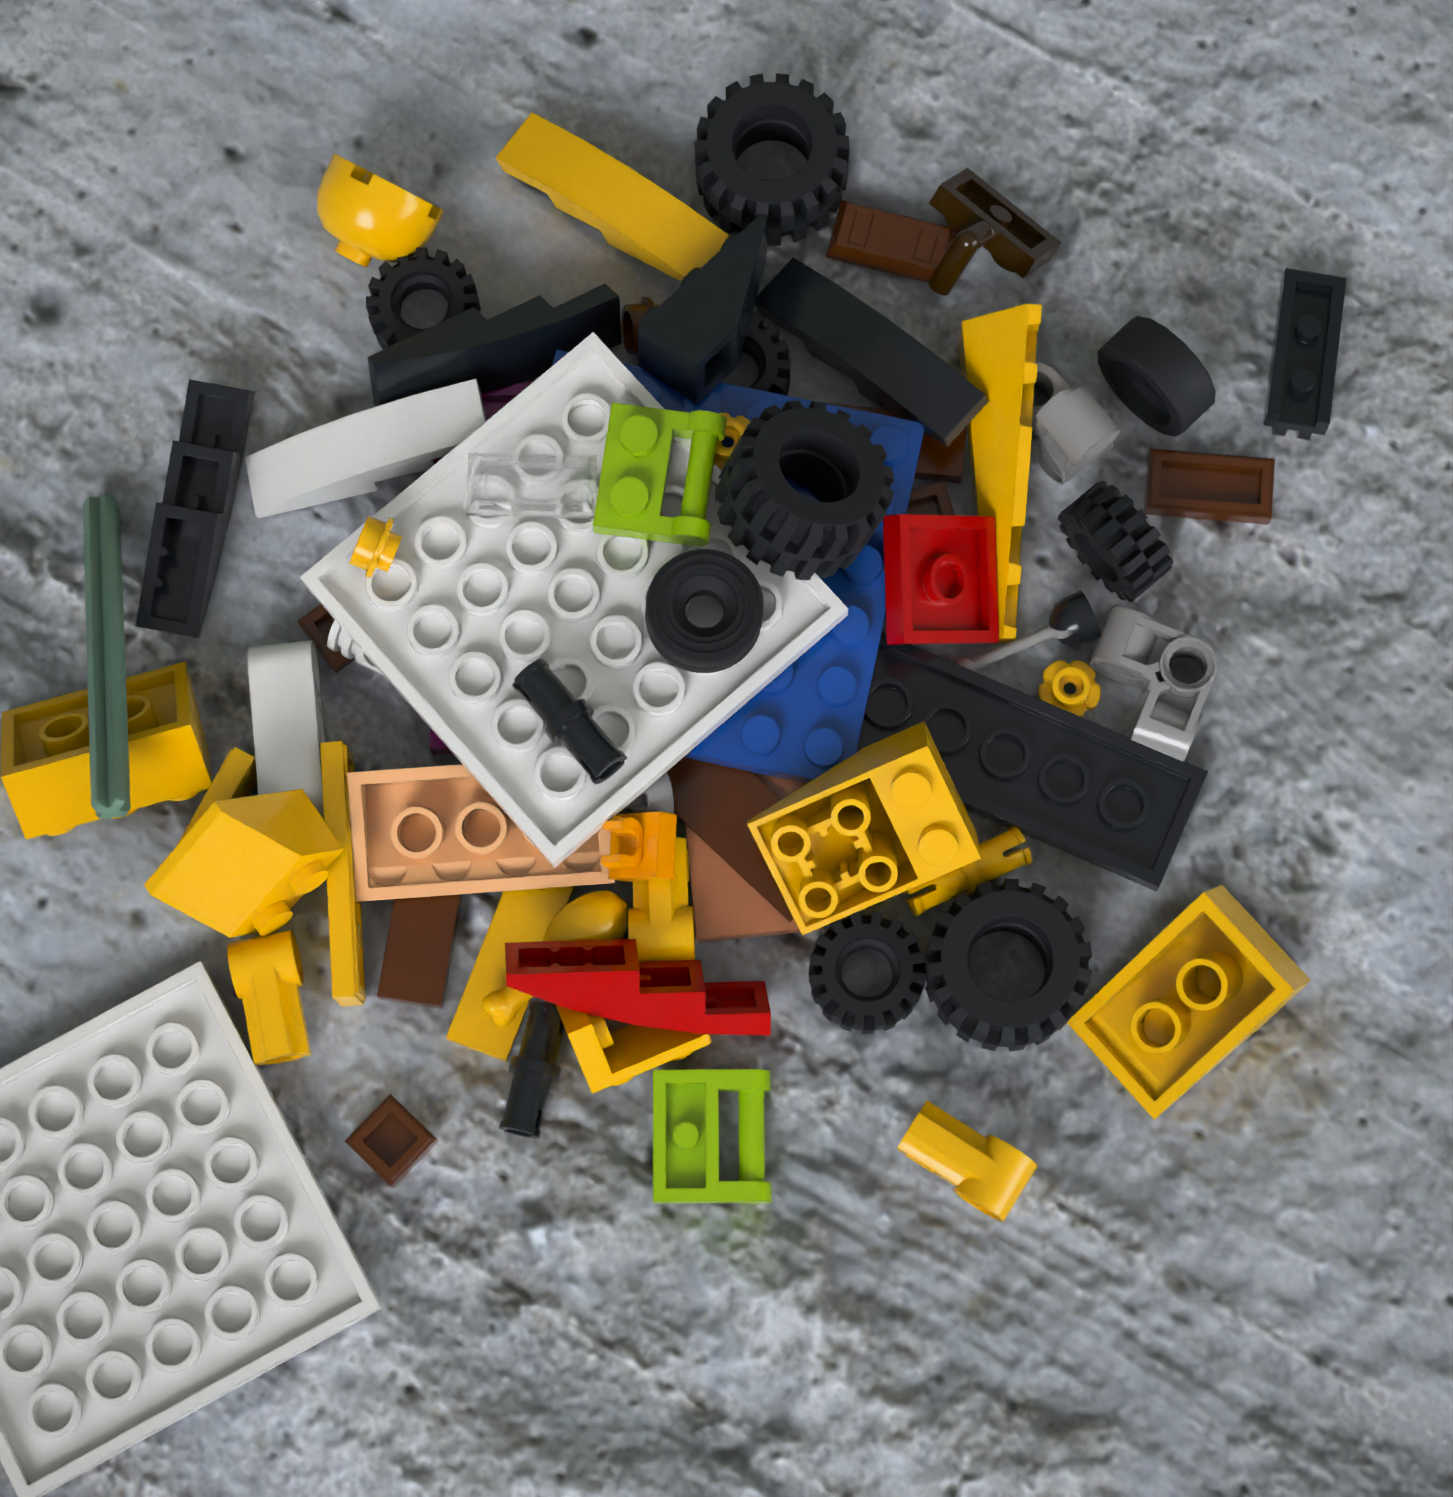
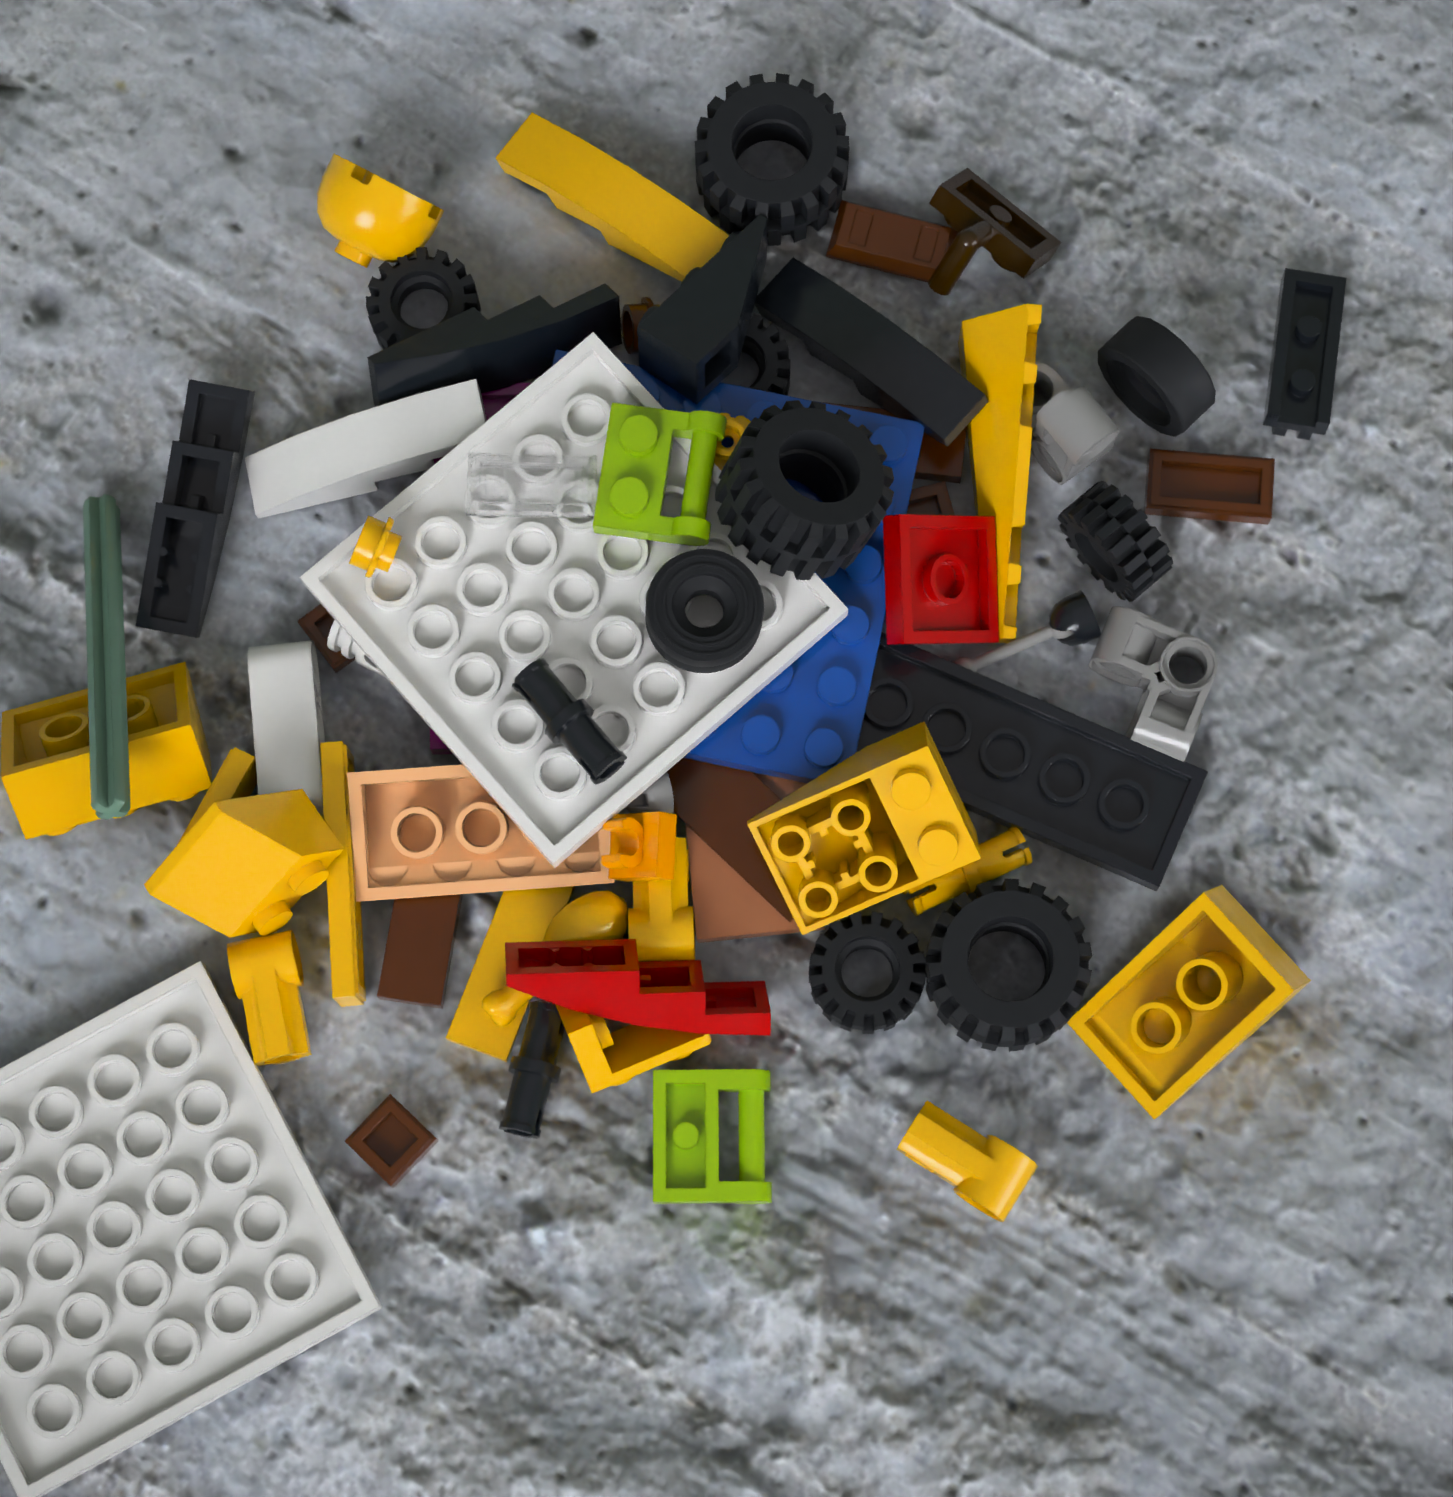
yellow plate [1038,660,1101,717] -> none

